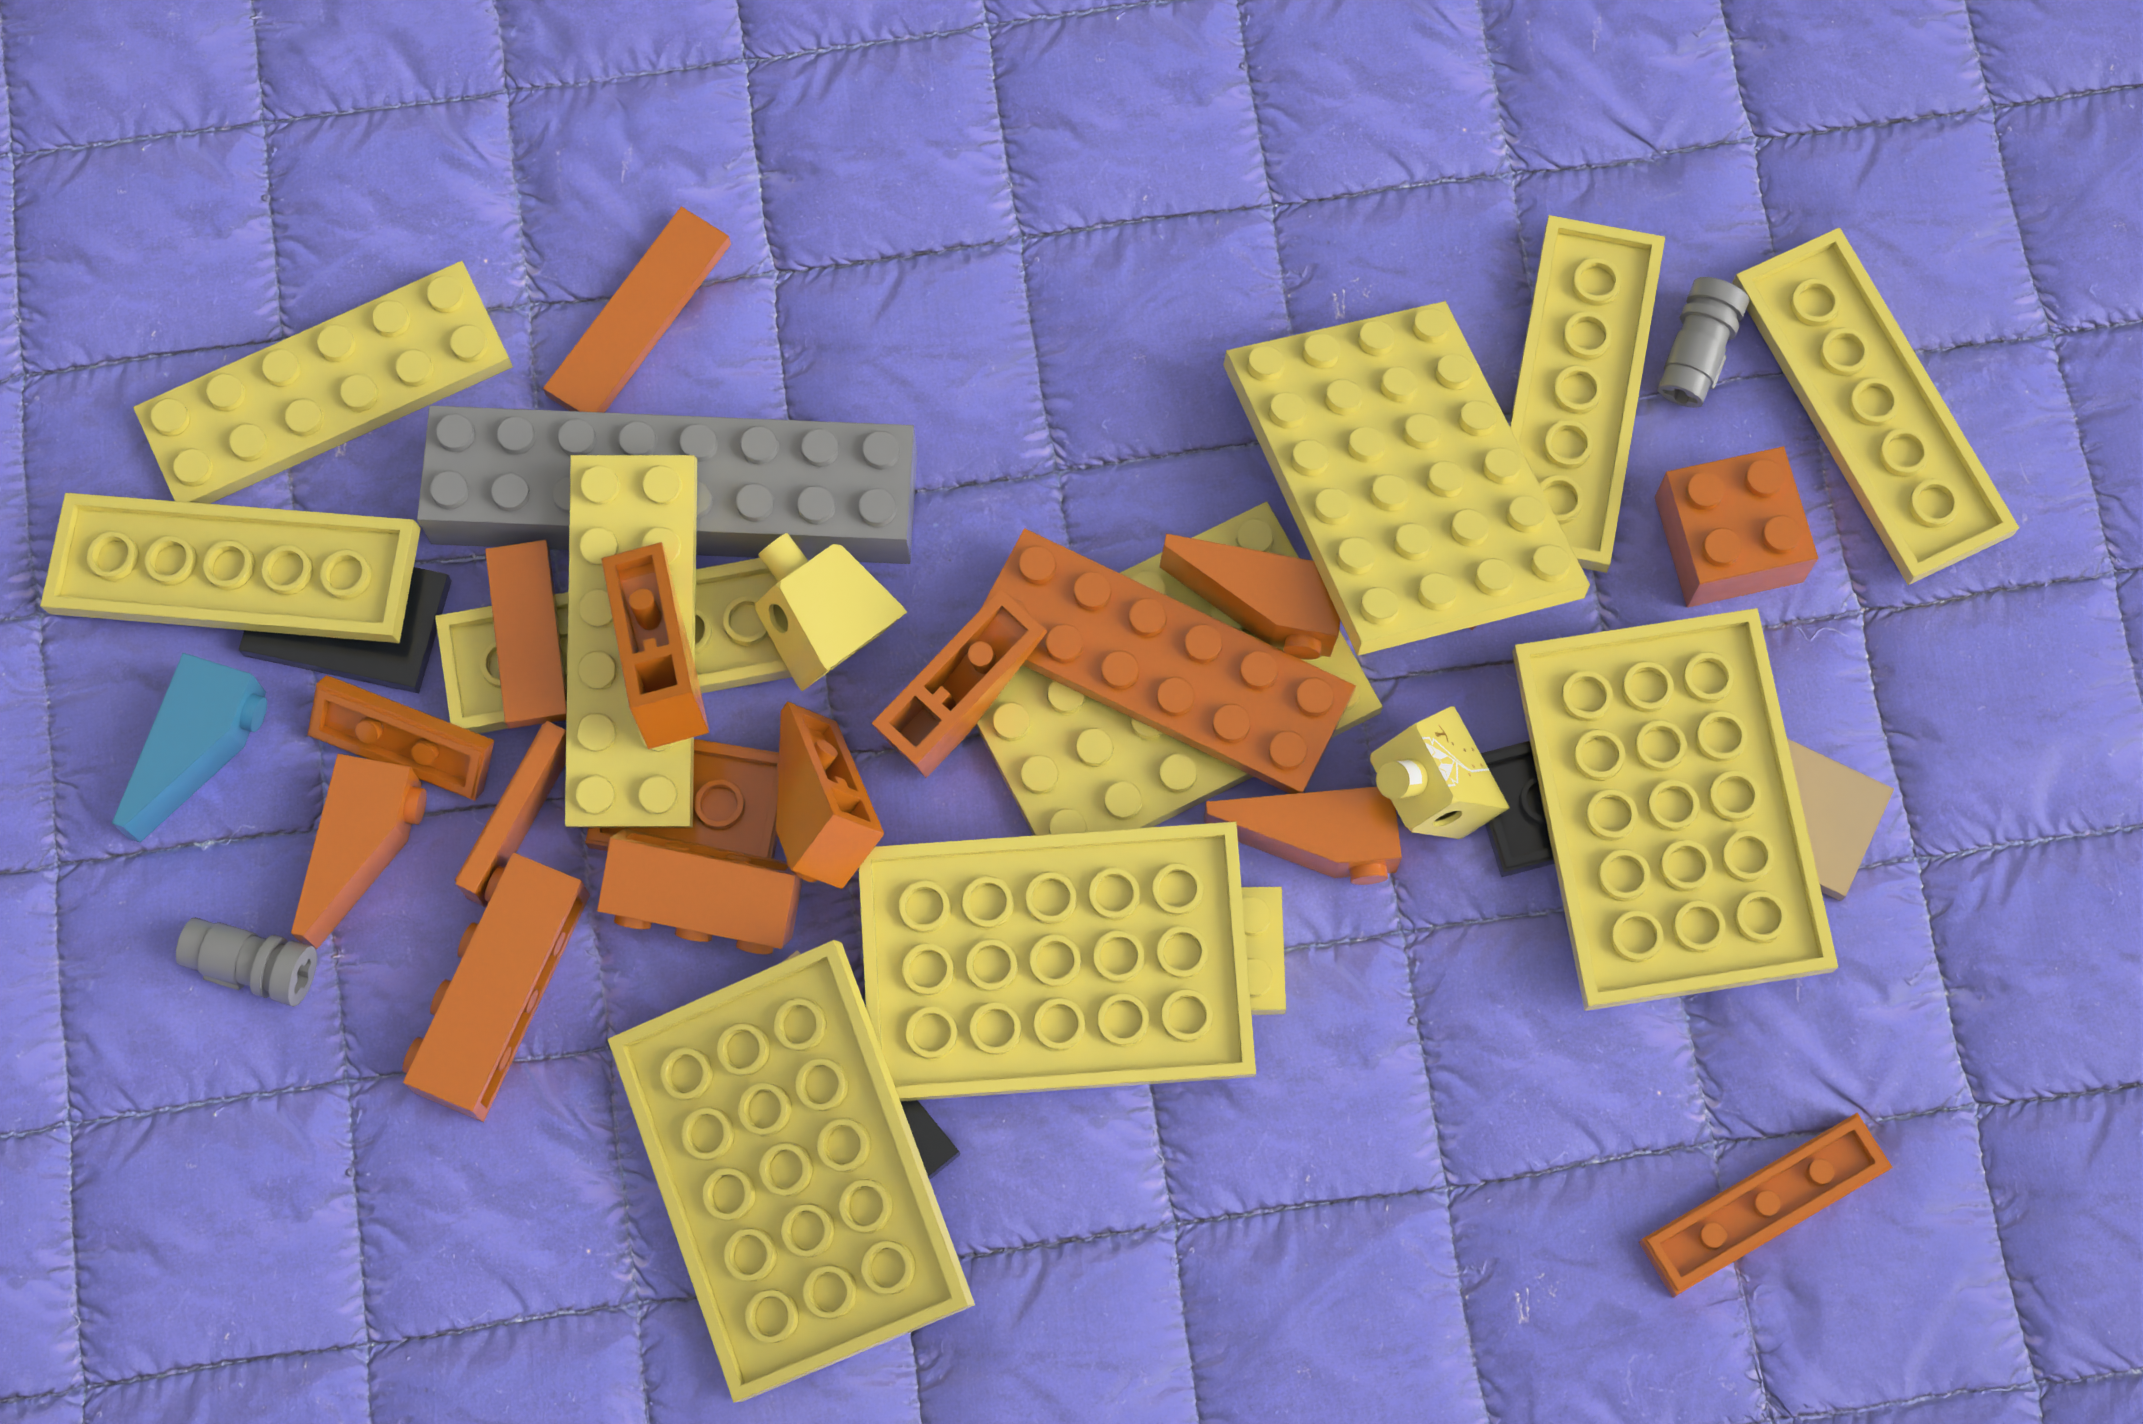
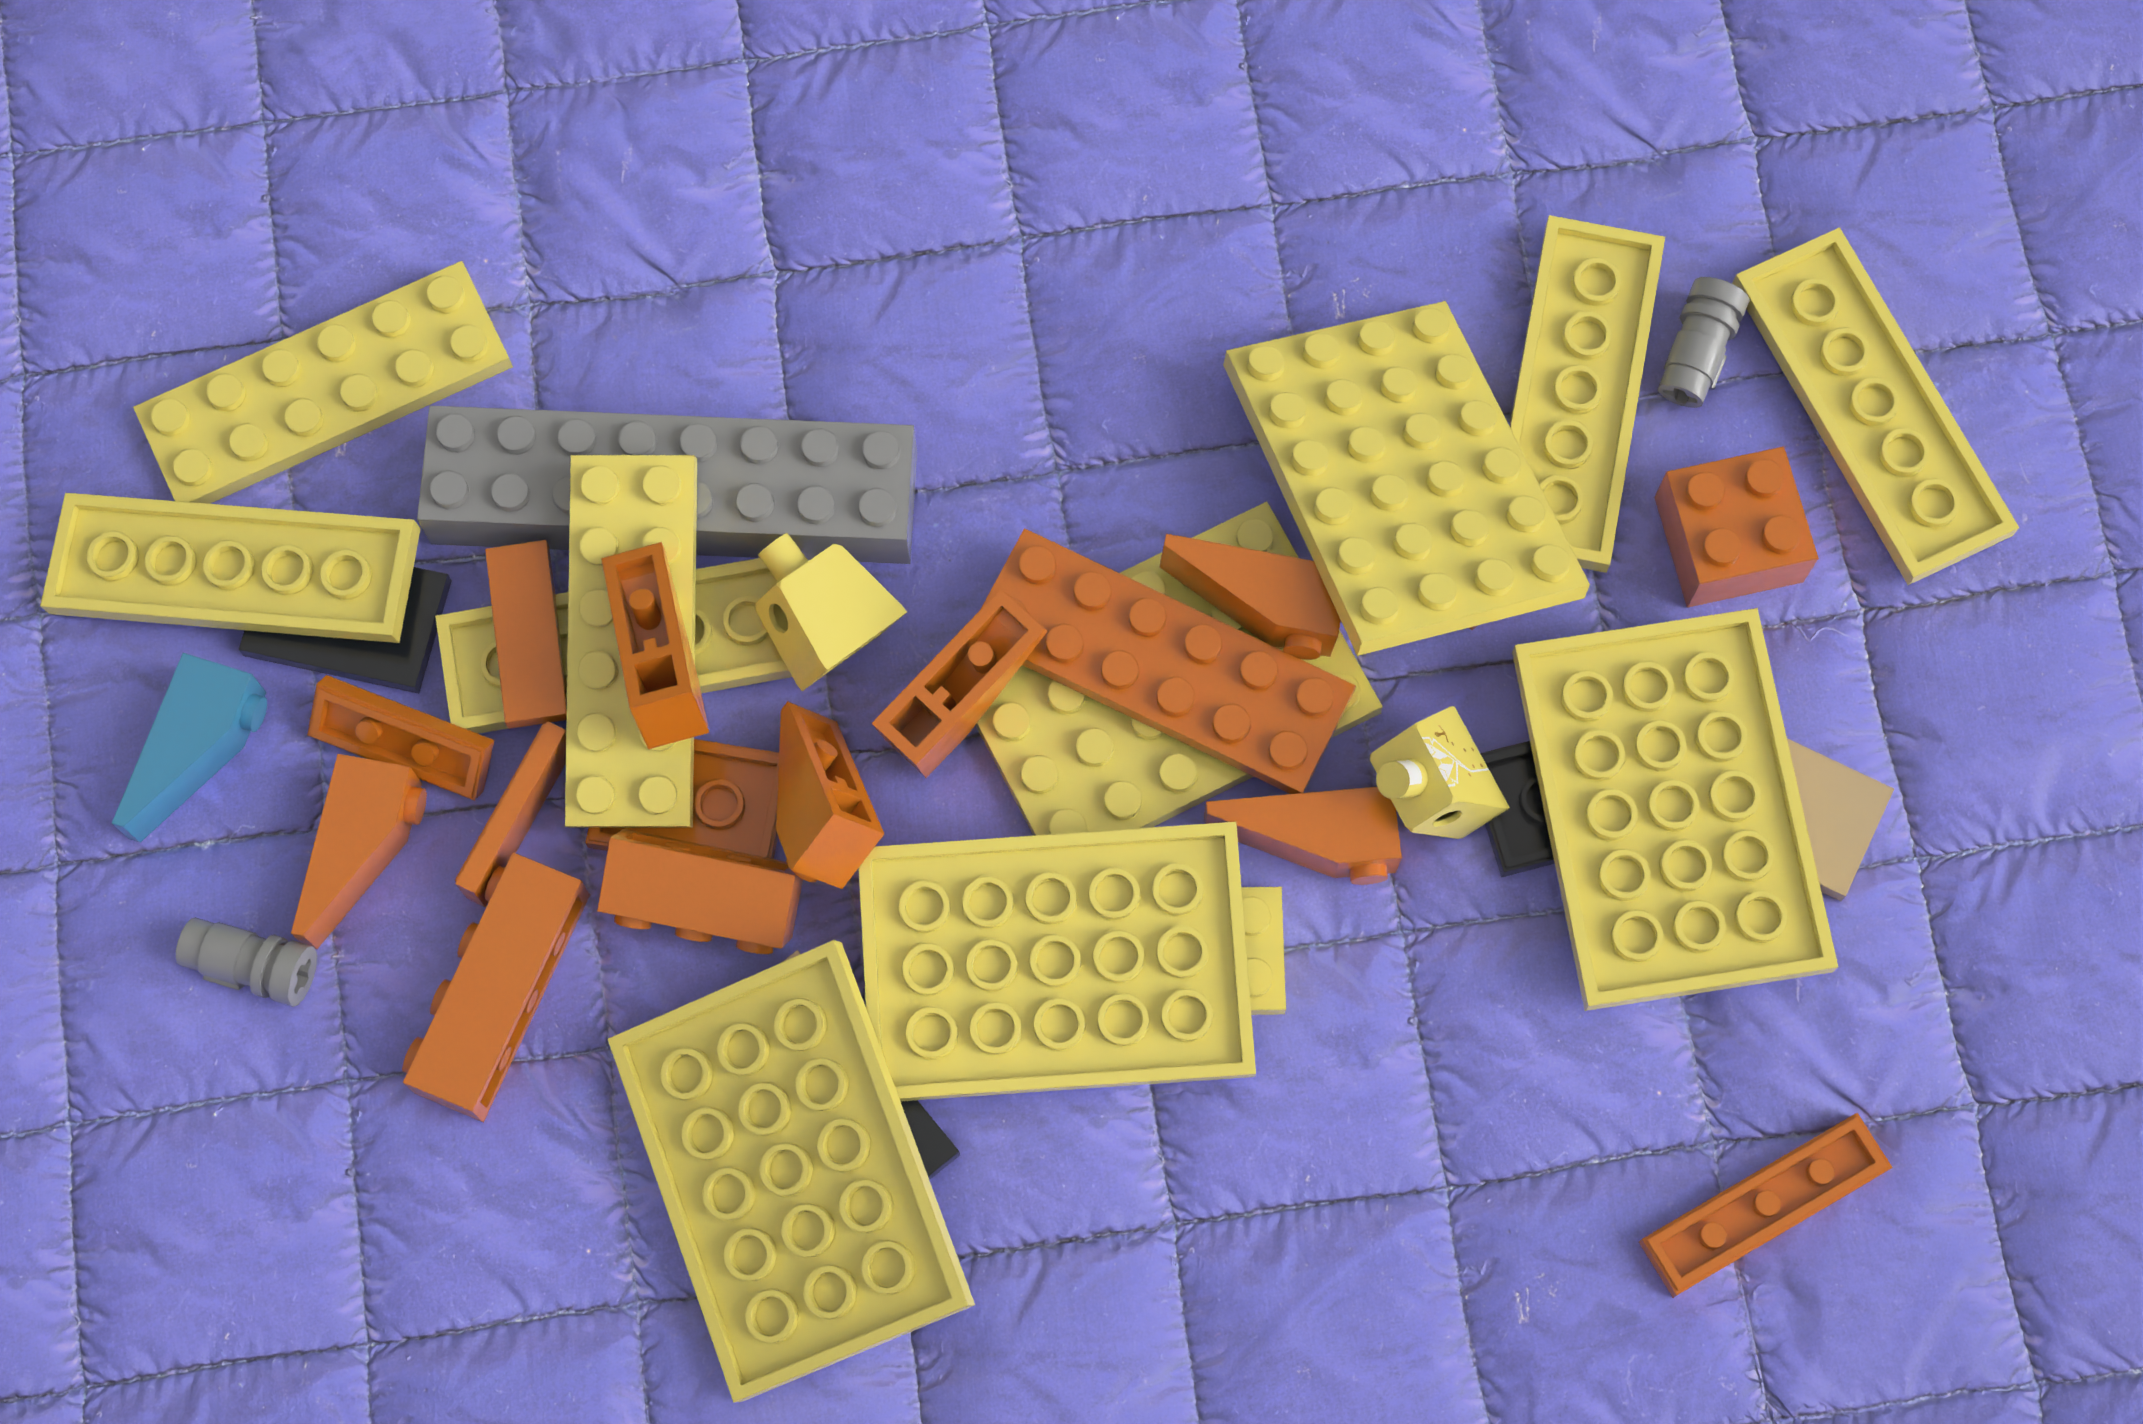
orange tile [543,206,731,413] -> none

